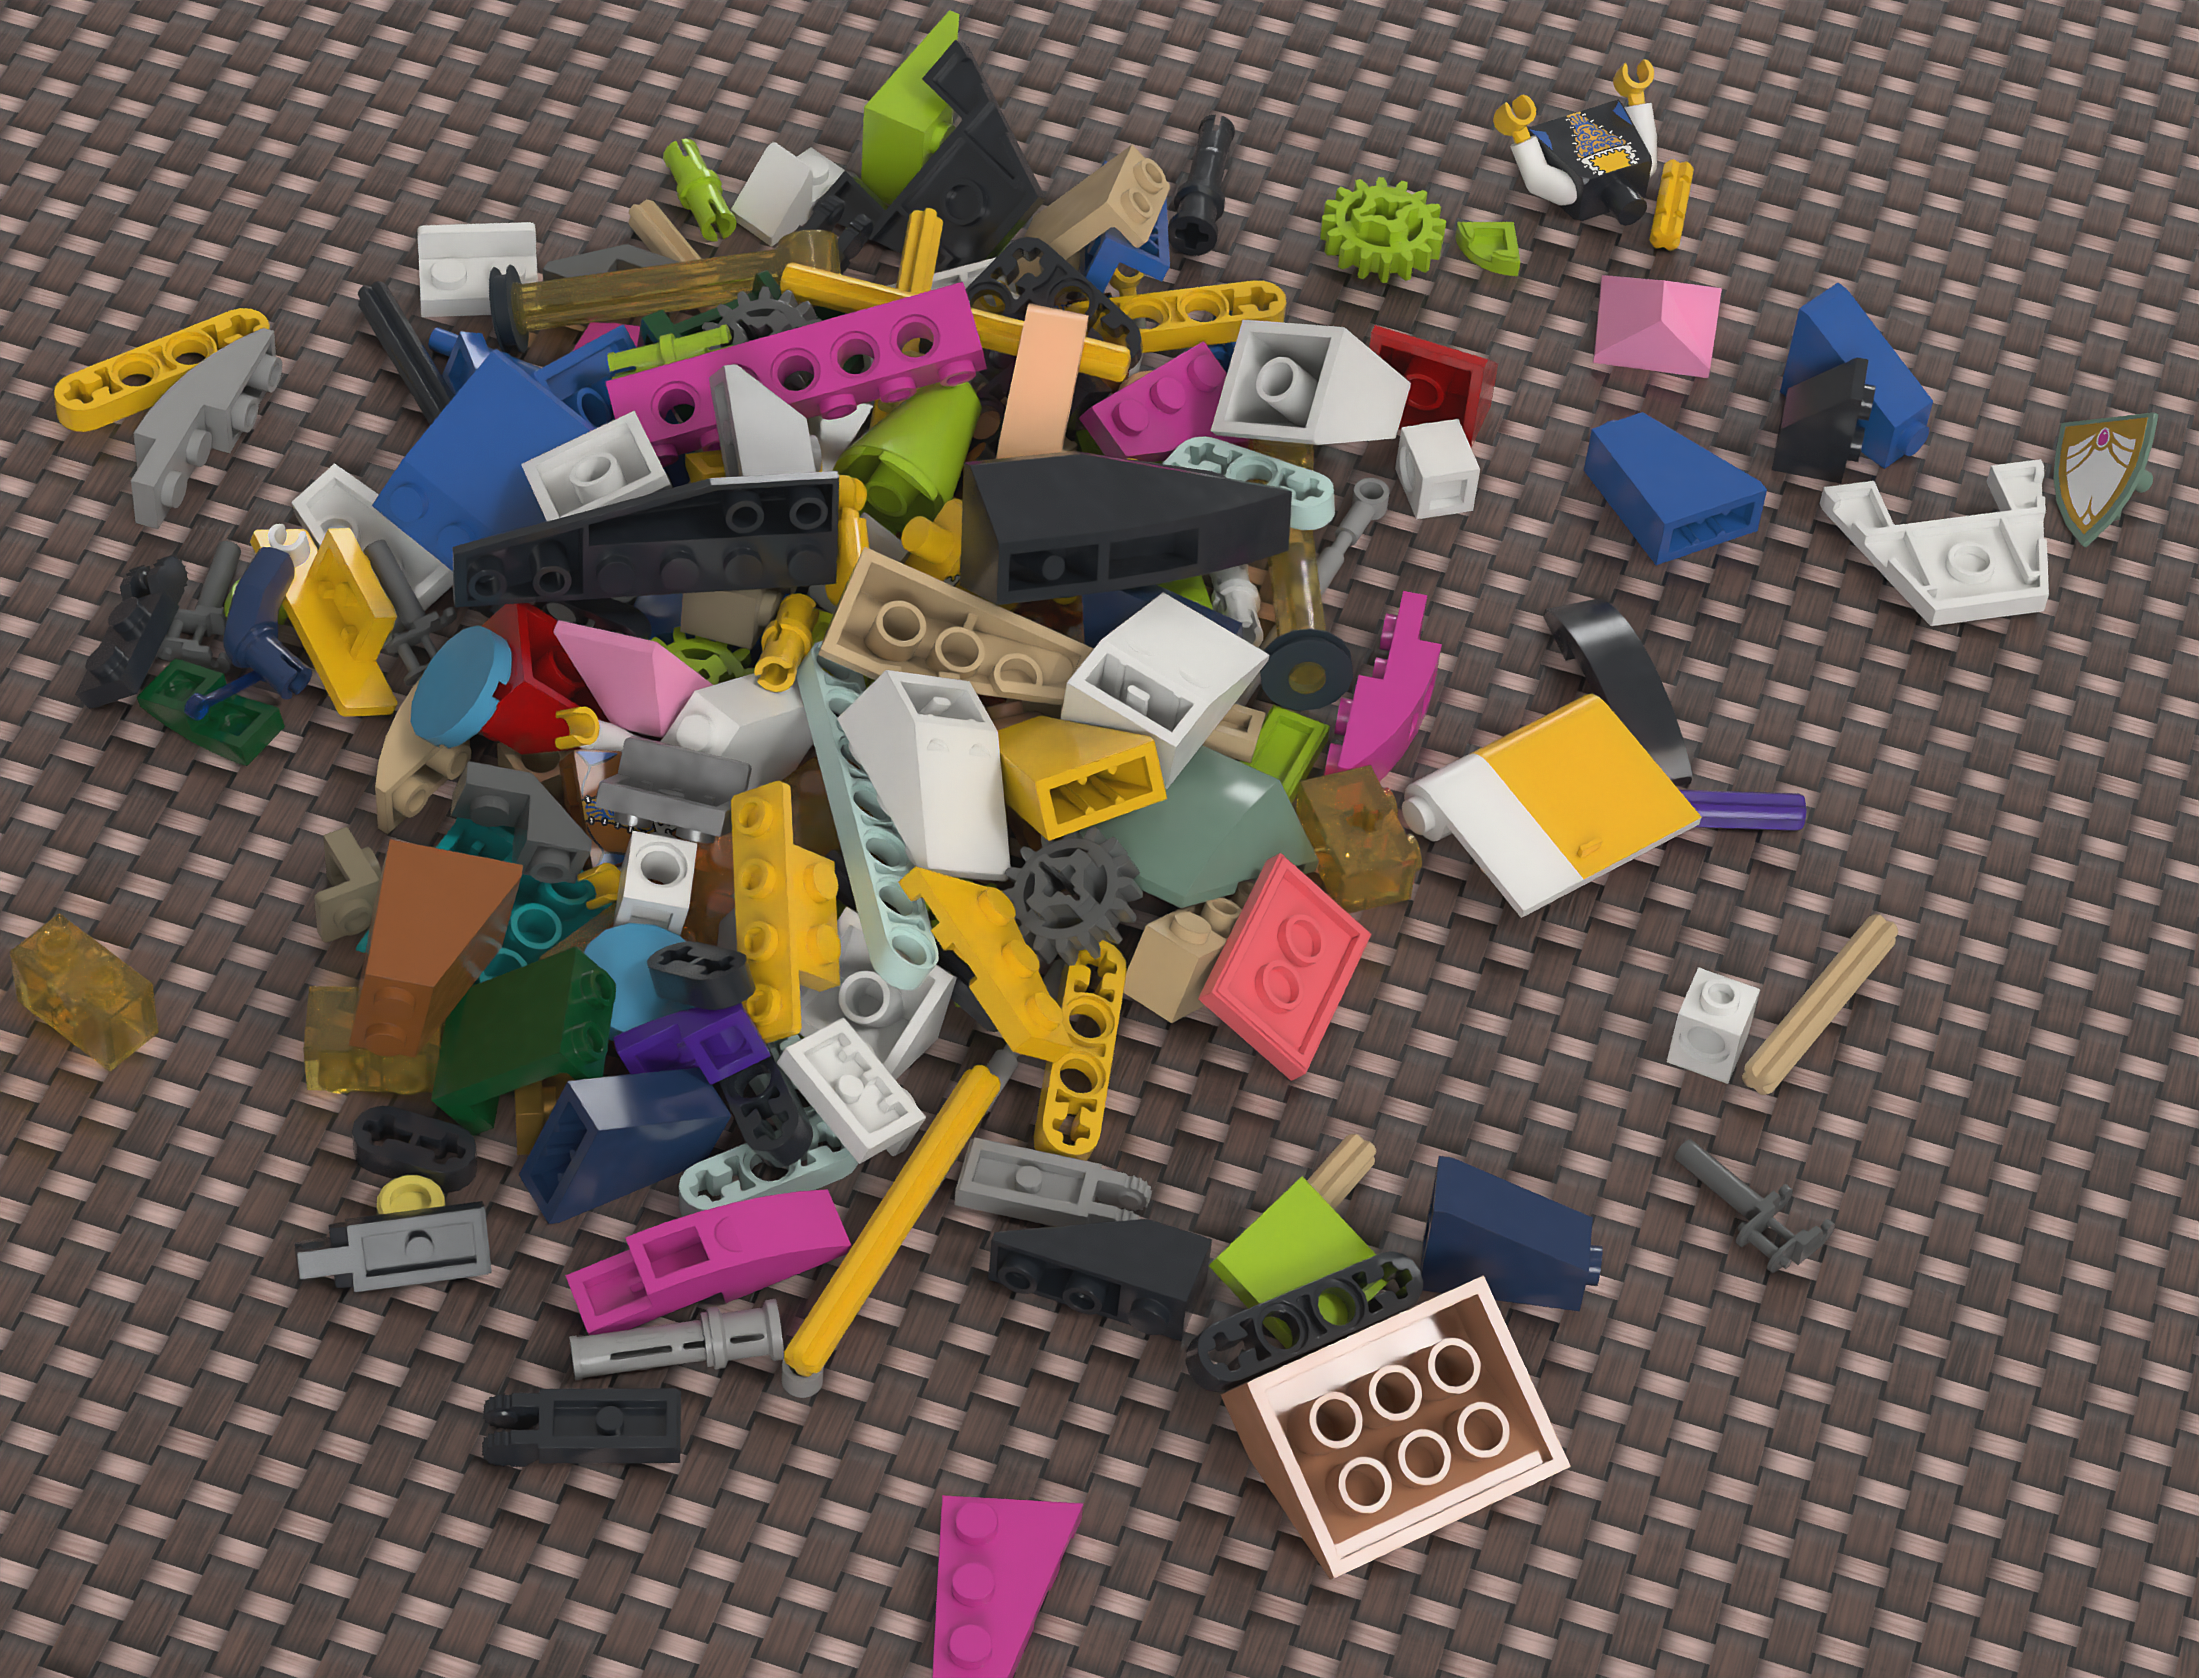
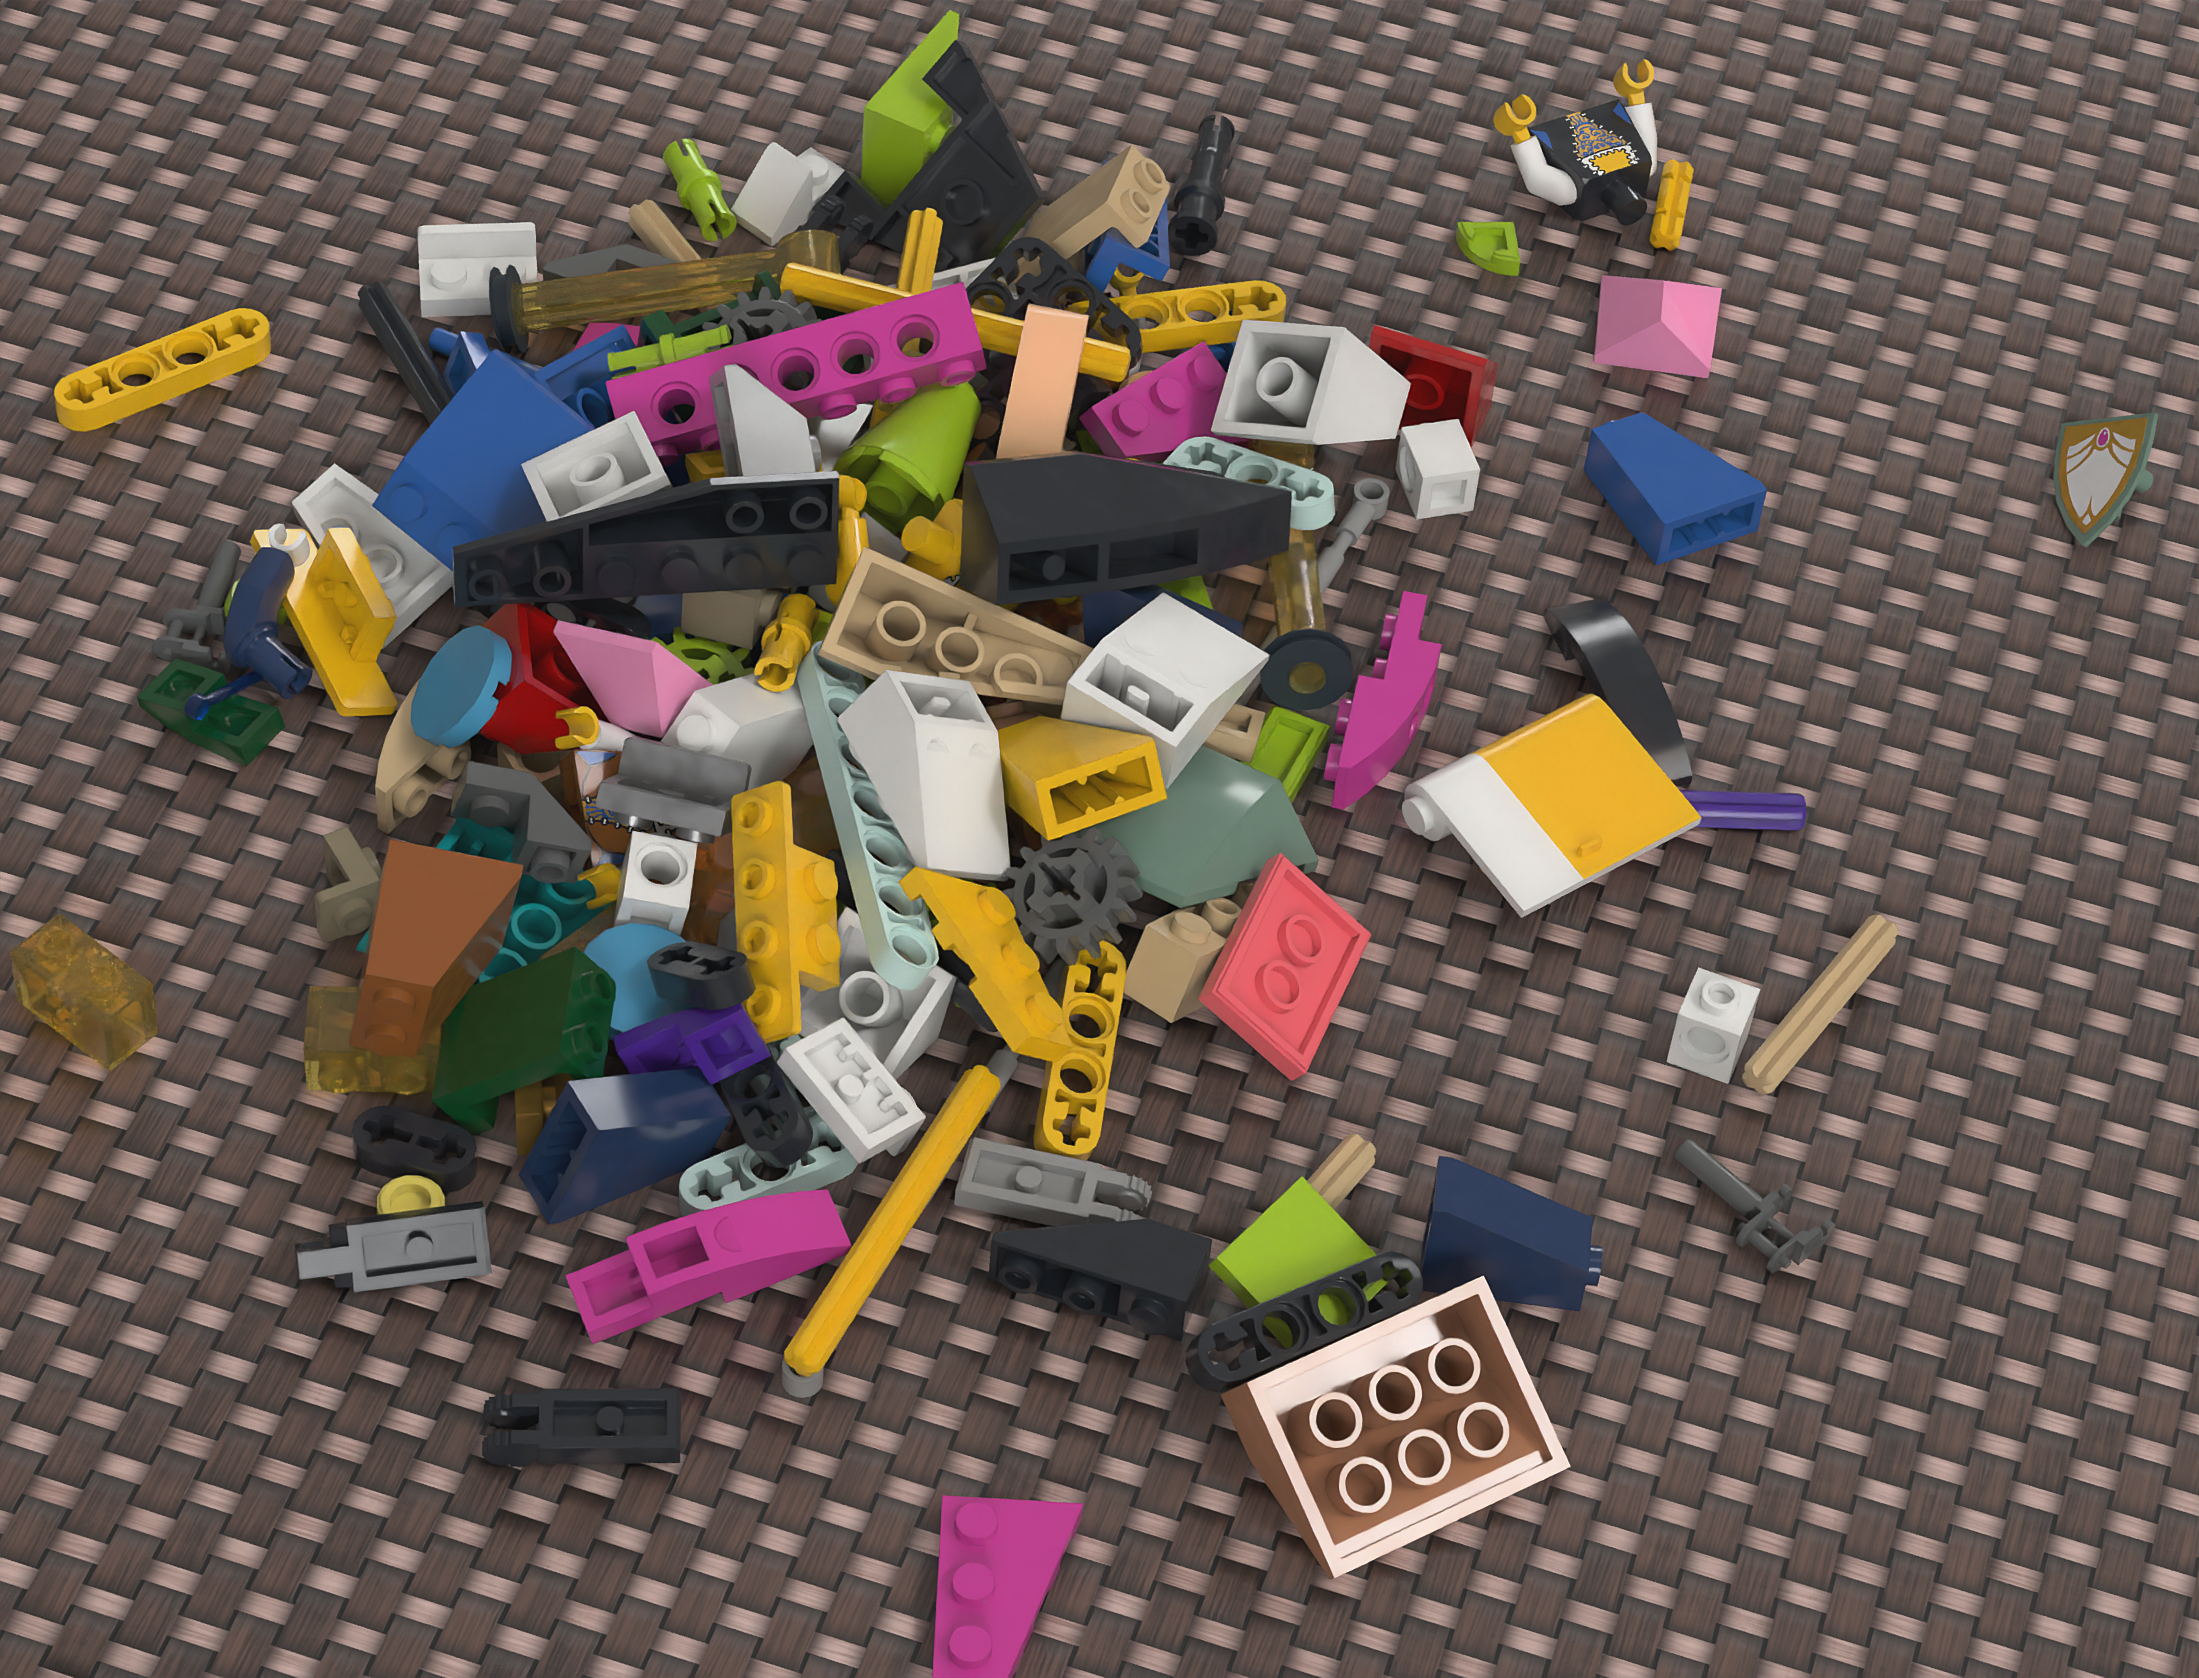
black hinge [75,555,189,709] -> none
light grey slope [131,328,282,529] -> none
dark grey piece [363,540,457,686] -> none
light grey pin [569,1299,784,1381] -> none
white pin [1209,564,1263,648] -> none
clear yellow brick [1296,765,1422,914] -> none
lime gear [1320,177,1446,283] -> none
black slope [1772,357,1876,484] -> none
blue slope [1780,283,1933,469] -> none
white wing [1820,459,2049,626] -> none

